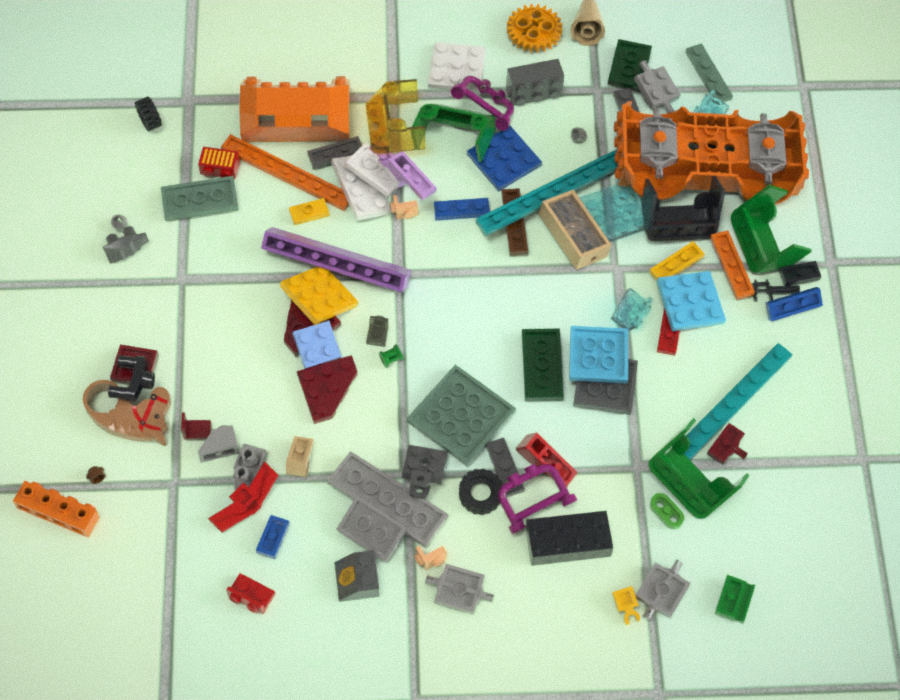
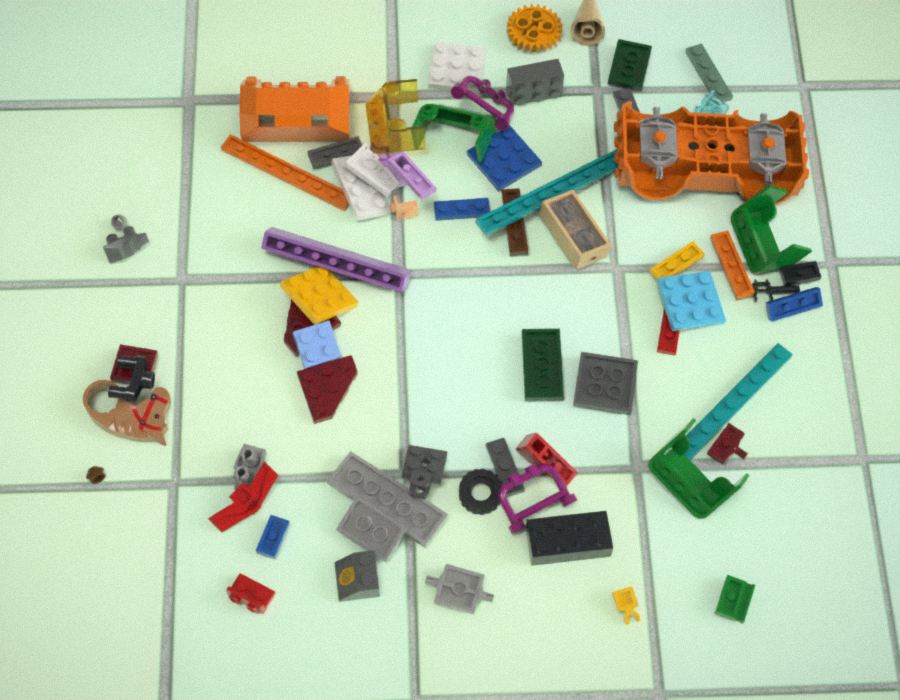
orange brick [13,480,99,538] -> none
black tyre [134,96,162,132] -> none
sand green plate [161,176,239,221] -> none
dark red bracket [181,412,211,440] -> none
red brick [198,146,240,179] -> none
light grey slope [198,425,239,463] -> none
tan plate [286,436,314,477] -> none
yellow plate [289,198,329,225] -> none
clear smoke bracket [366,315,389,347] -> none
green bush [379,344,403,368] -> none
sand green plate [406,364,516,467] -> none
light nougat bracket [414,546,447,570] -> none
medium azure plate [569,326,628,383] -> none
light grey hinge [571,127,587,142] -> none
clear light blue plate [580,184,645,242] -> none
clear light blue bracket [610,288,653,332] -> none
light grey plate [634,60,681,113] -> none
light grey plate [635,559,691,621] -> none
black windscreen [641,176,725,241] -> none
bright green plate [650,493,684,529] -> none

